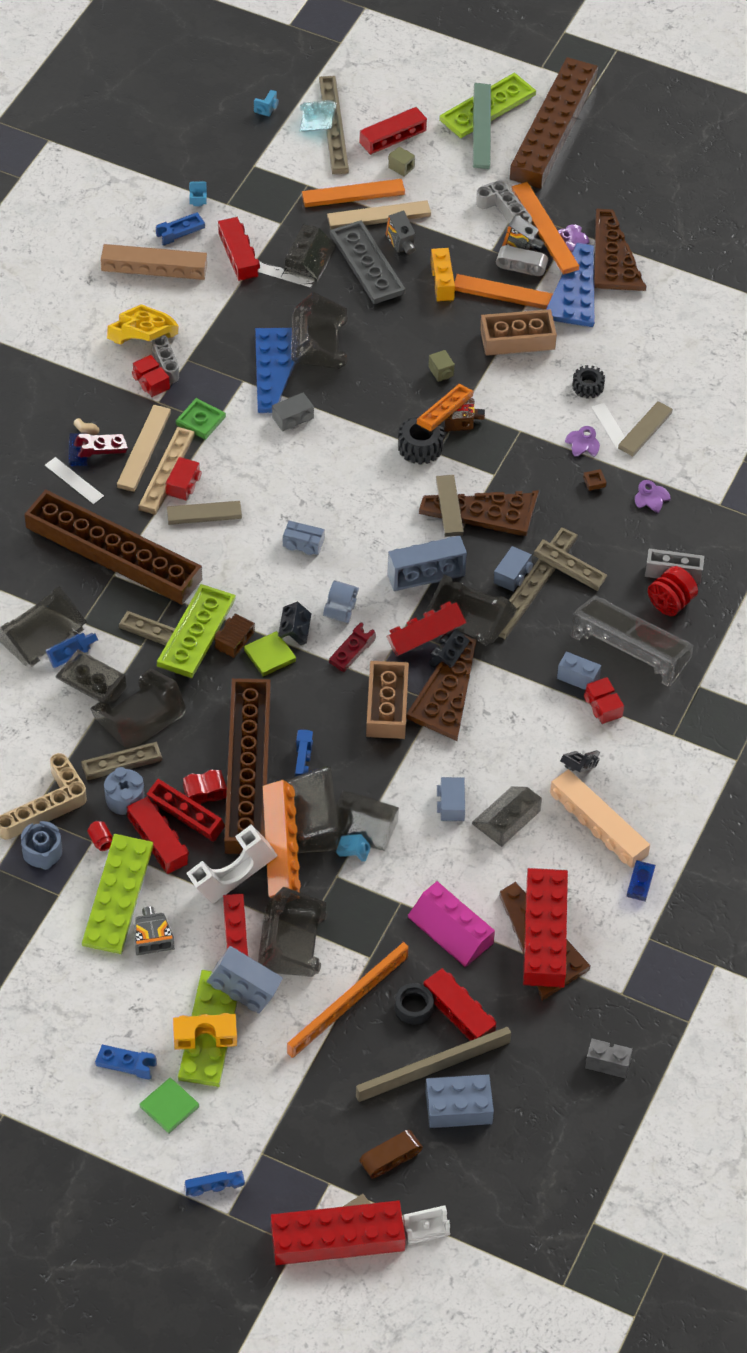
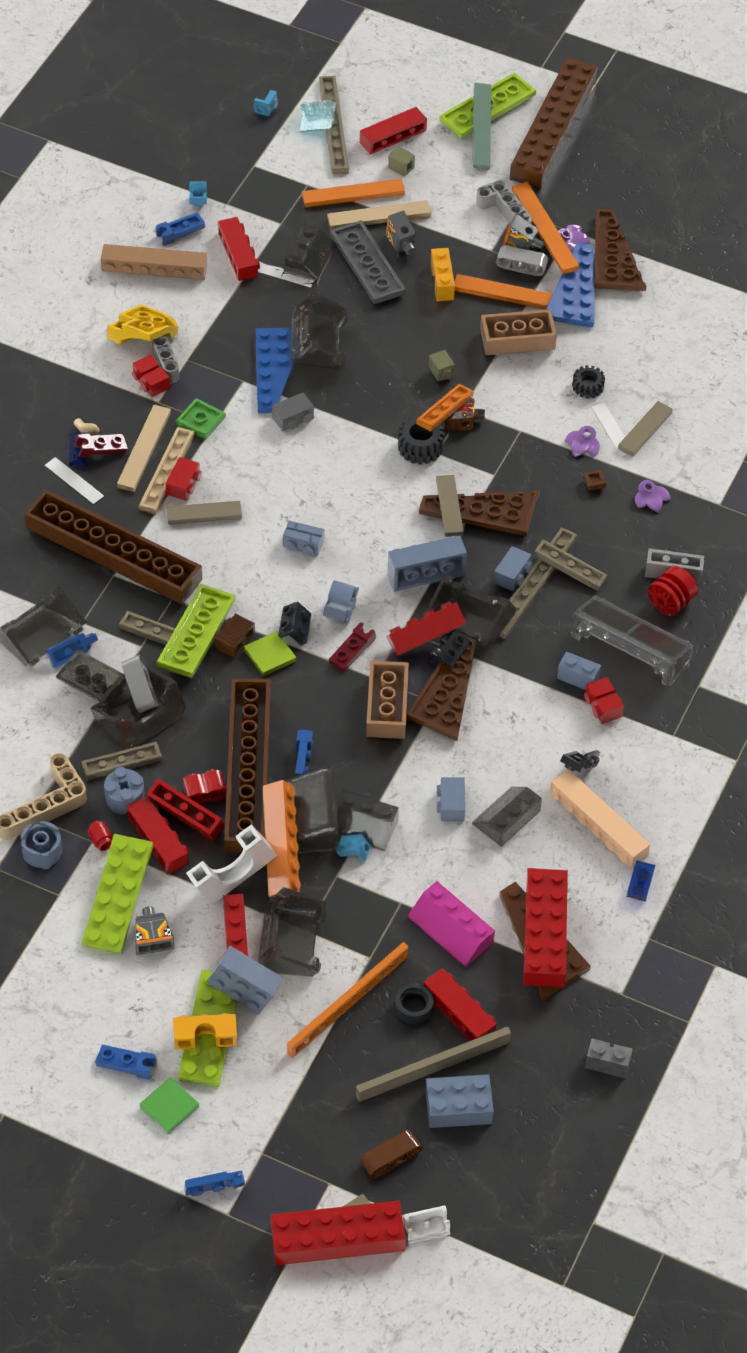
none -> light grey beam [121,655,158,713]

